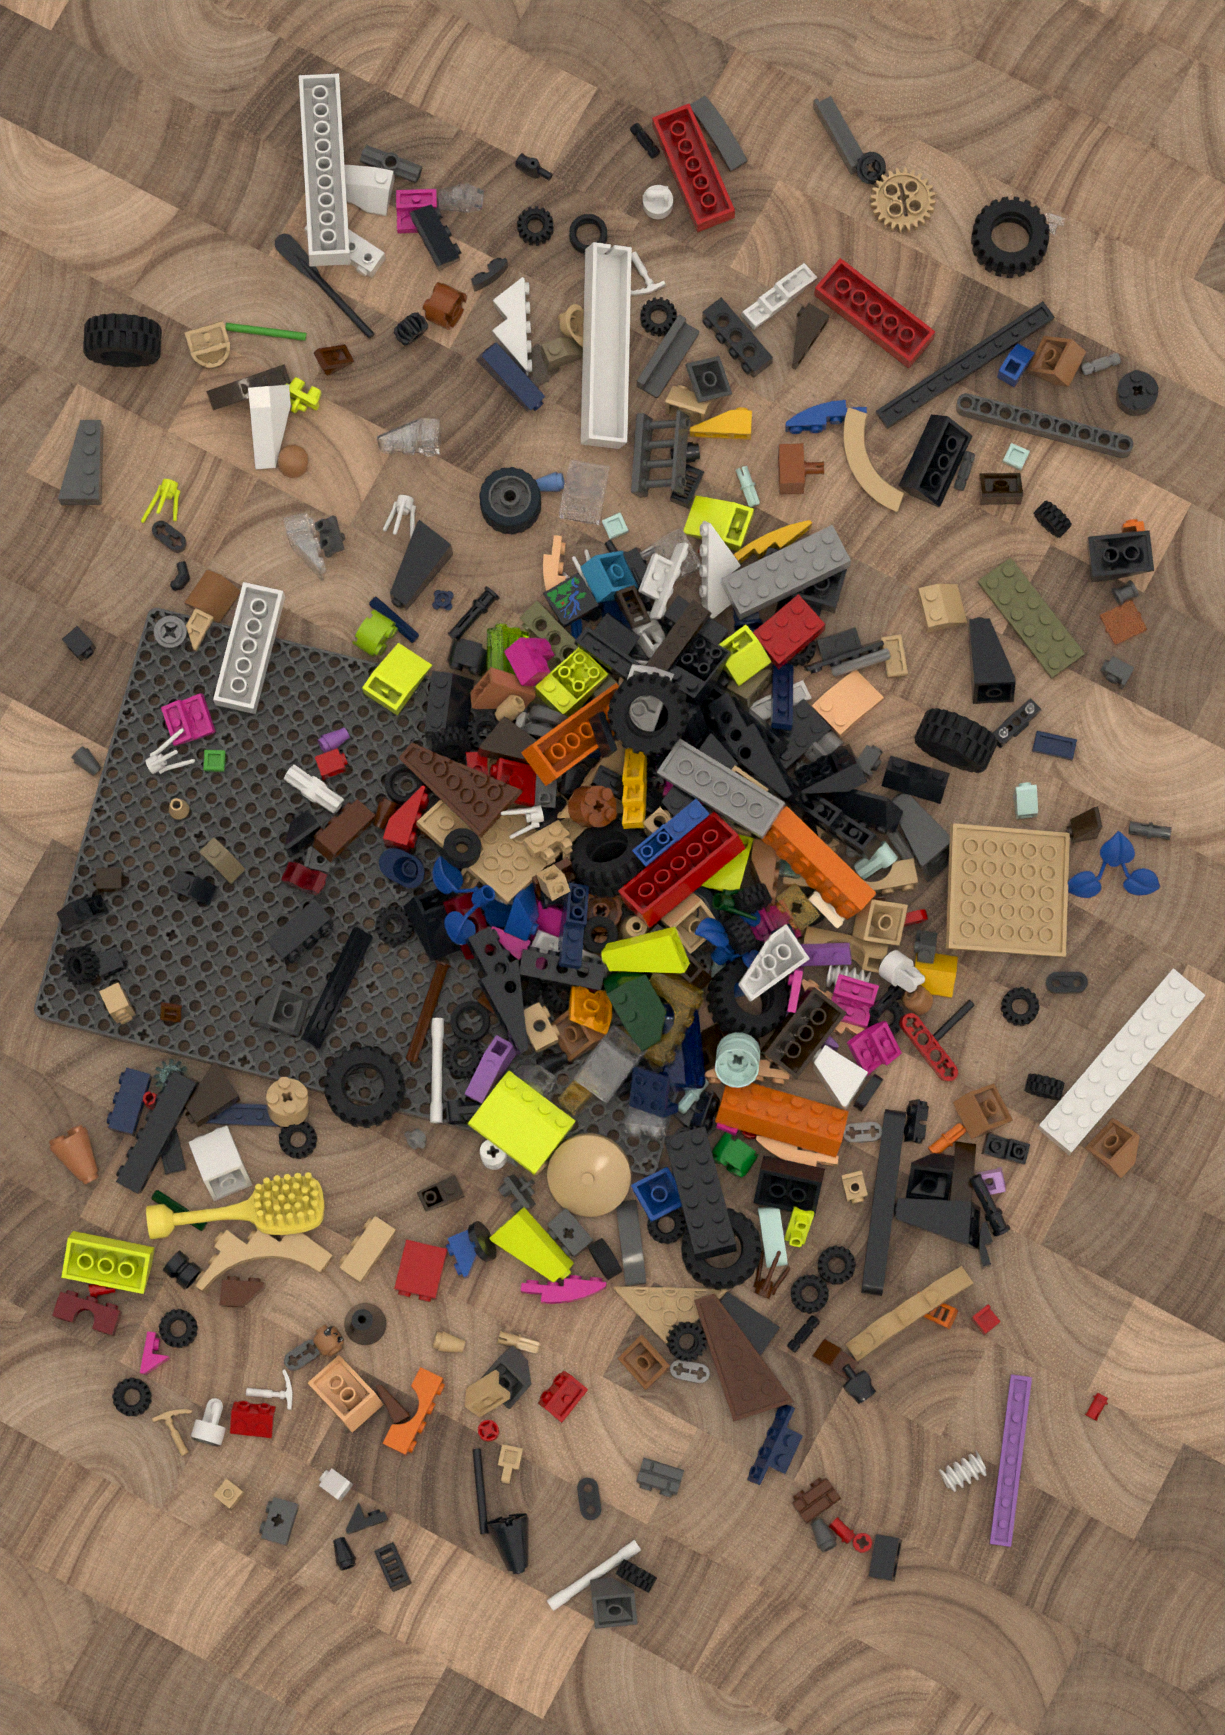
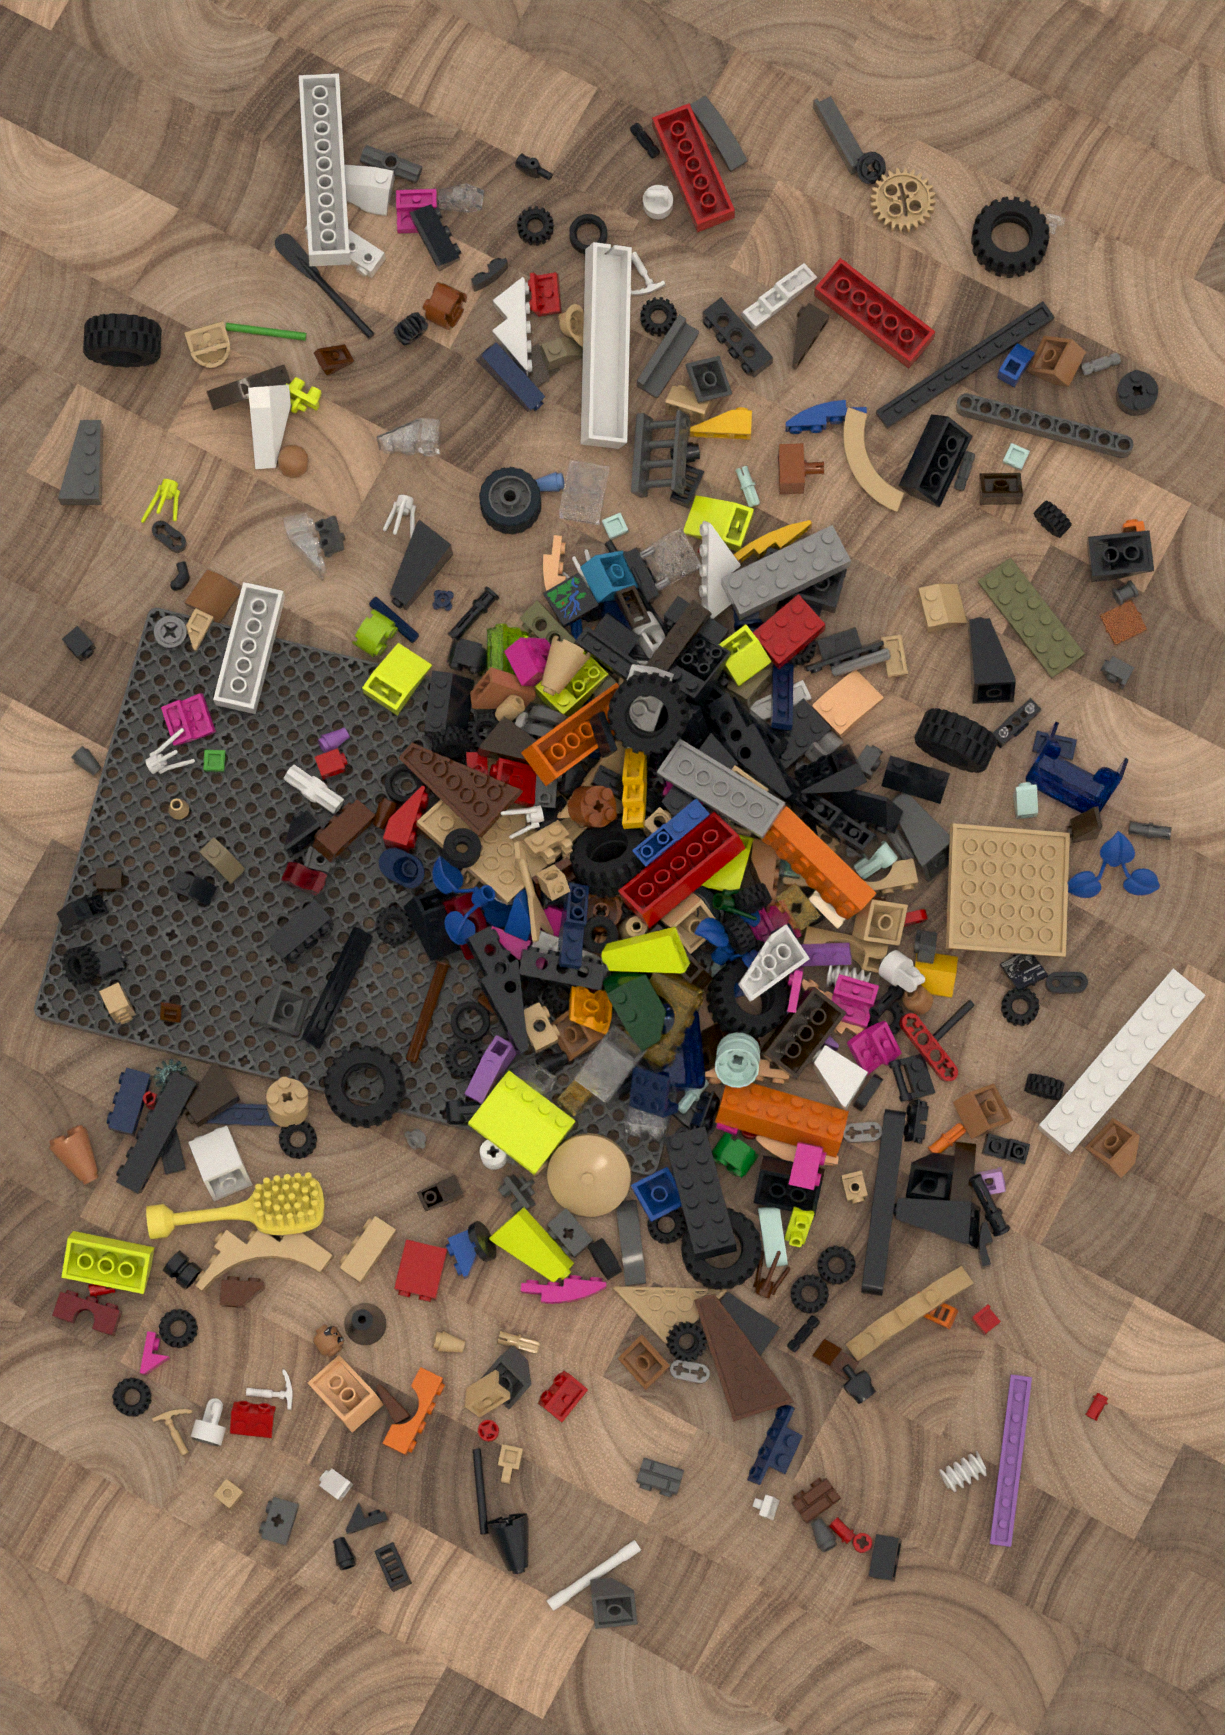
dark green axle [151,1190,207,1231] -> none
dark grey beam [284,1340,320,1371] -> none
white piece [430,1018,444,1123] -> none
black plate [577,1477,602,1520] -> none
black tyre [616,1559,657,1593] -> none
white bracket [638,542,689,620] -> none
none -> tan piece [514,841,554,942]
none -> red bracket [528,272,562,317]
none -> tan cone [541,636,591,696]
none -> white tile [753,1495,780,1520]
none -> dark pink brick [789,1142,827,1190]
none -> black plate [888,1054,936,1103]
none -> piece [1000,954,1048,992]
none -> clear blue windscreen [1025,721,1129,813]

